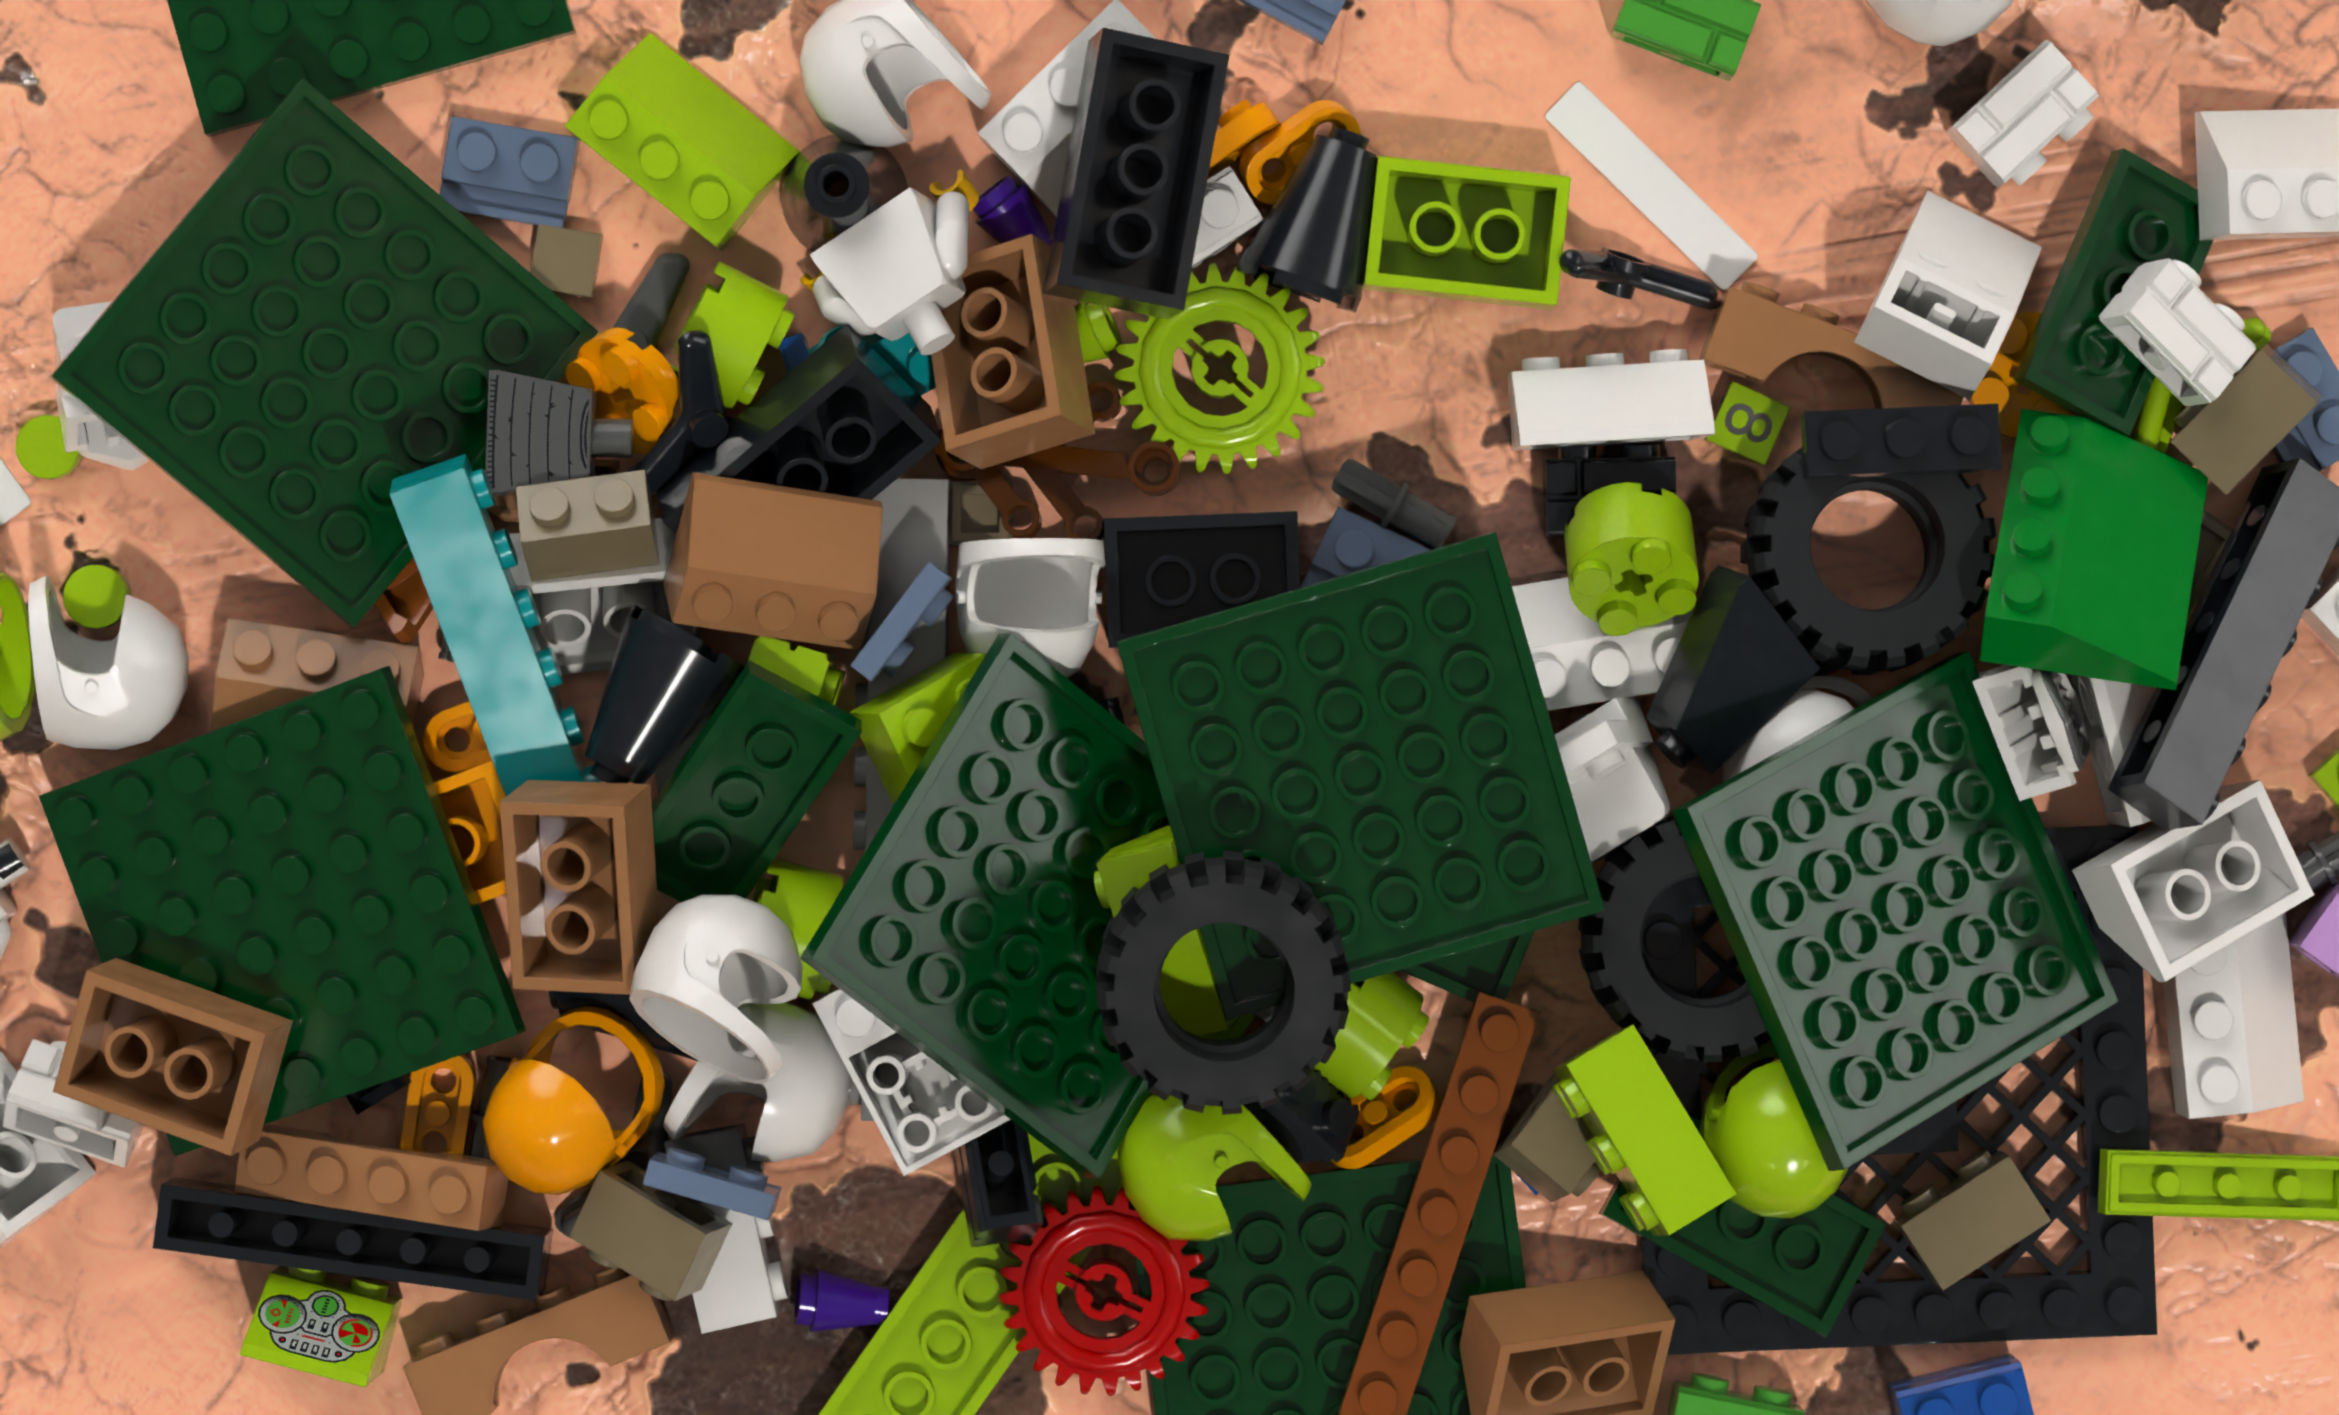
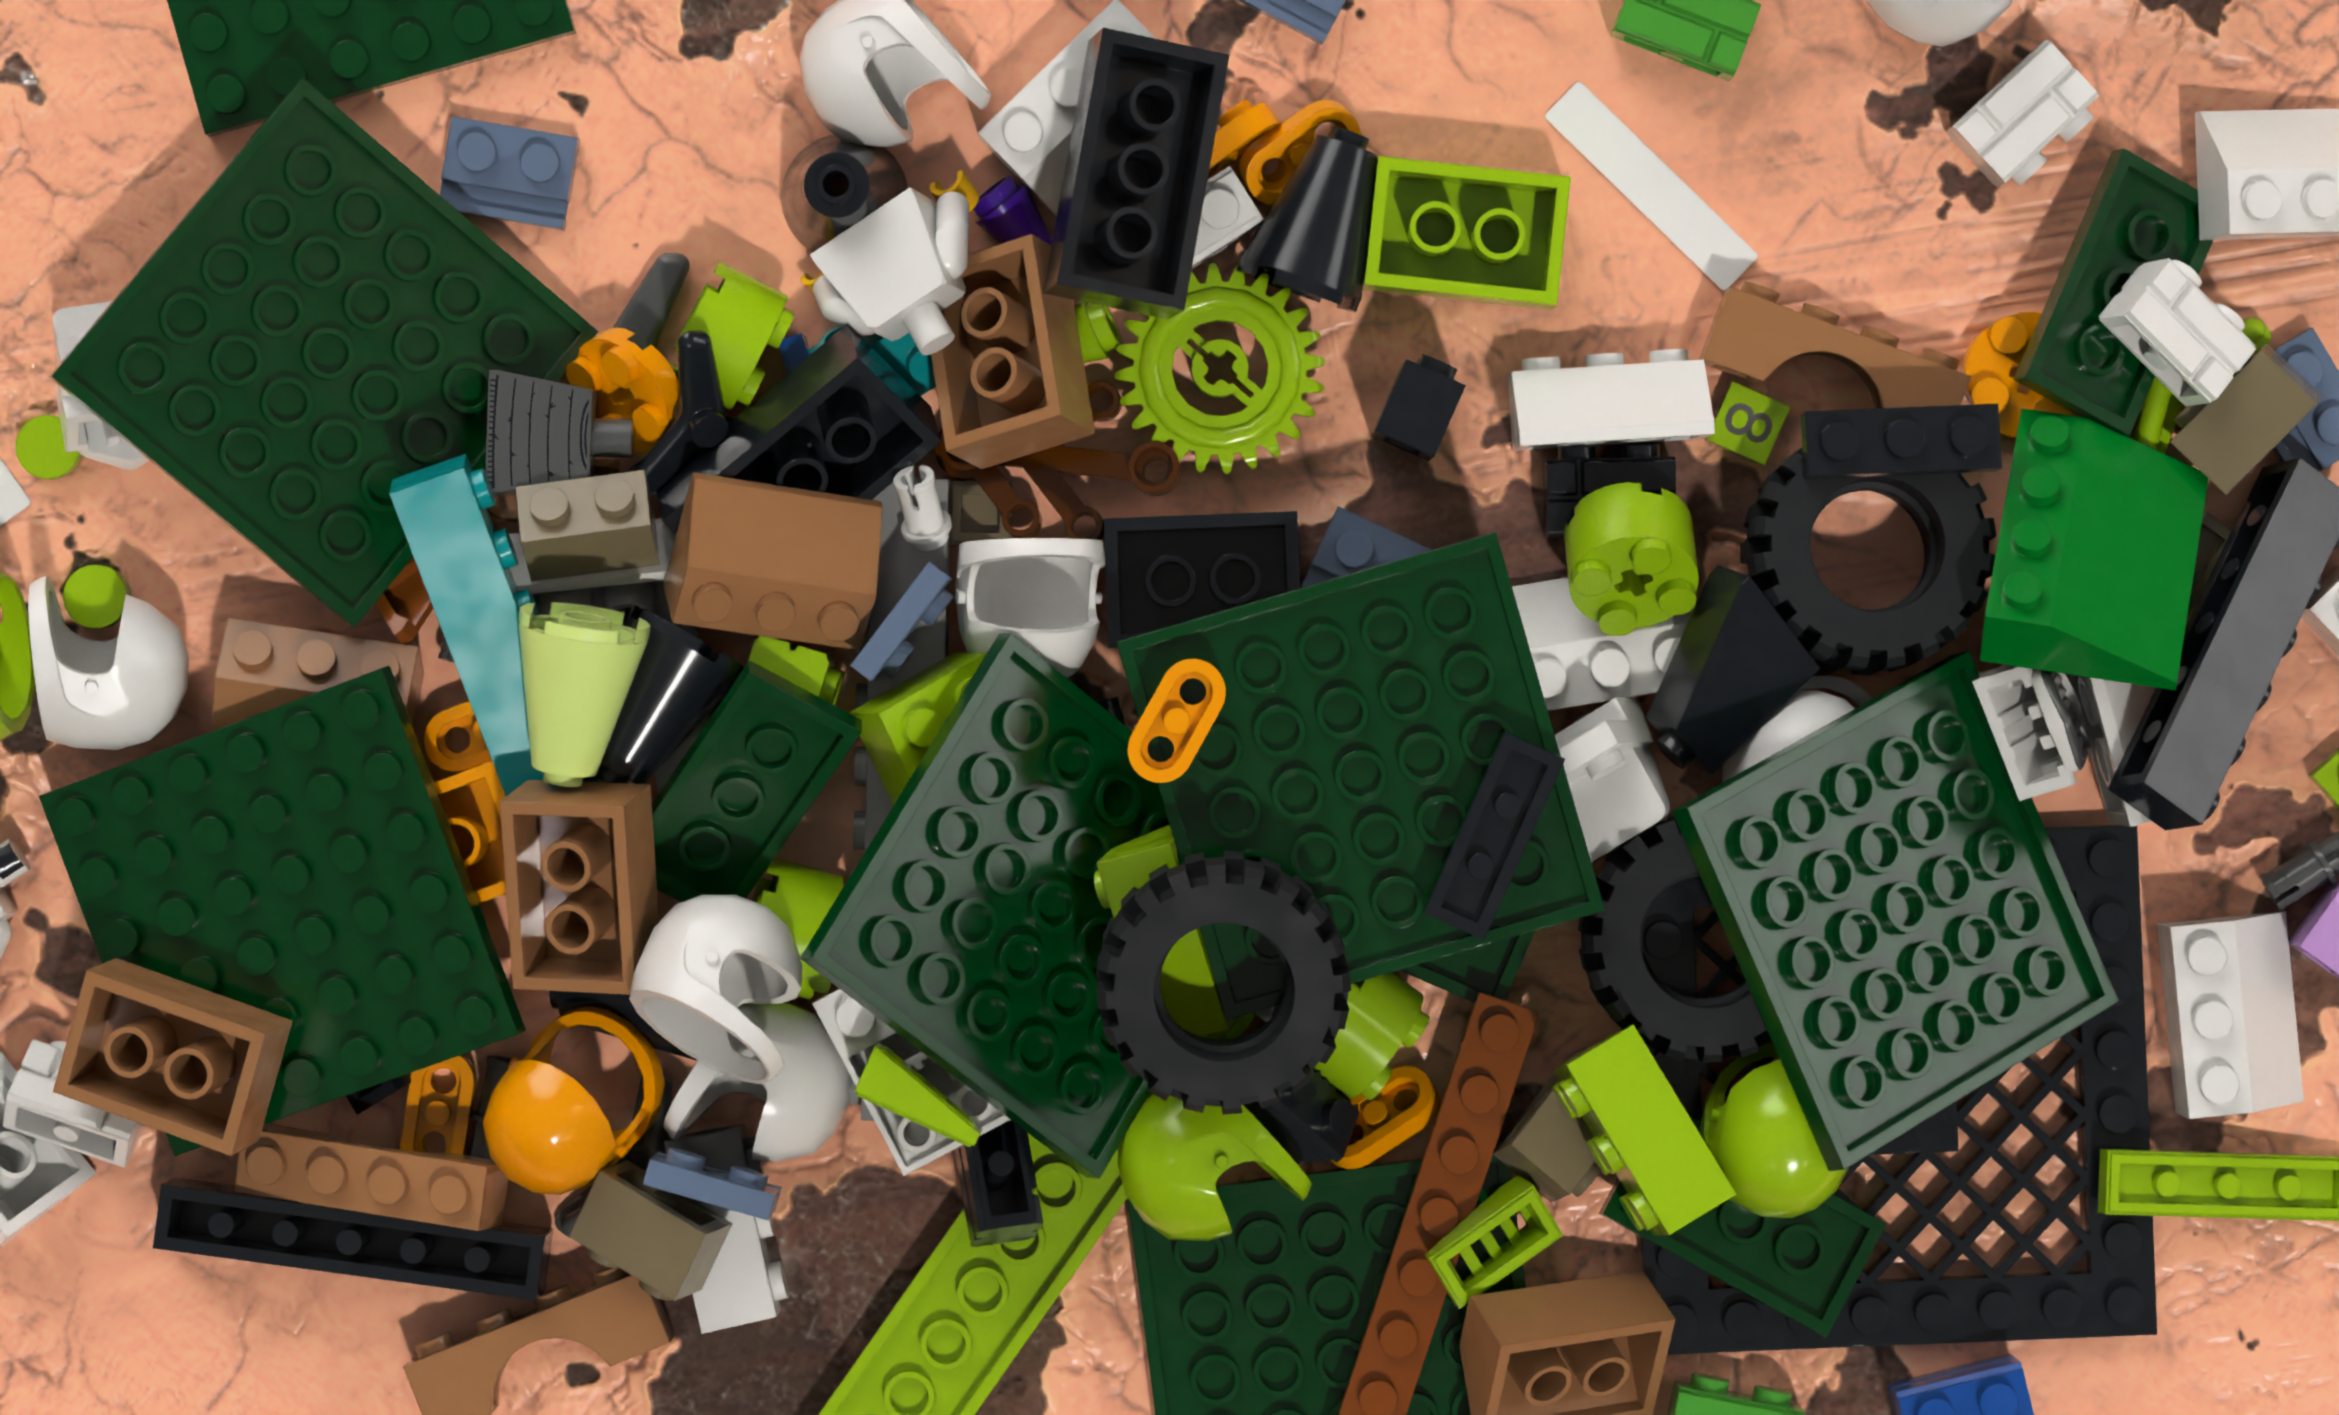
slope [240,1266,403,1388] -> none
dark tan tile [530,224,603,298] -> none
lime slope [564,33,800,252] -> none
dark purple cone [794,1268,889,1332] -> none
red gear [999,1184,1210,1396] -> none
dark grey axle [1331,459,1457,550] -> none
black piece [1559,248,1722,310] -> none
white slope [1854,190,2042,400] -> none
dark tan brick [1893,1149,2051,1291] -> none
white slope [2072,780,2314,982] -> none
none -> yellowish green cone [518,602,651,787]
none -> lime slope [854,1042,983,1147]
none -> white pin [893,465,952,551]
none -> light orange plate [1128,658,1226,783]
none -> black brick [1370,354,1466,461]
none -> black plate [1423,731,1565,940]
none -> lime slope [1425,1175,1564,1309]

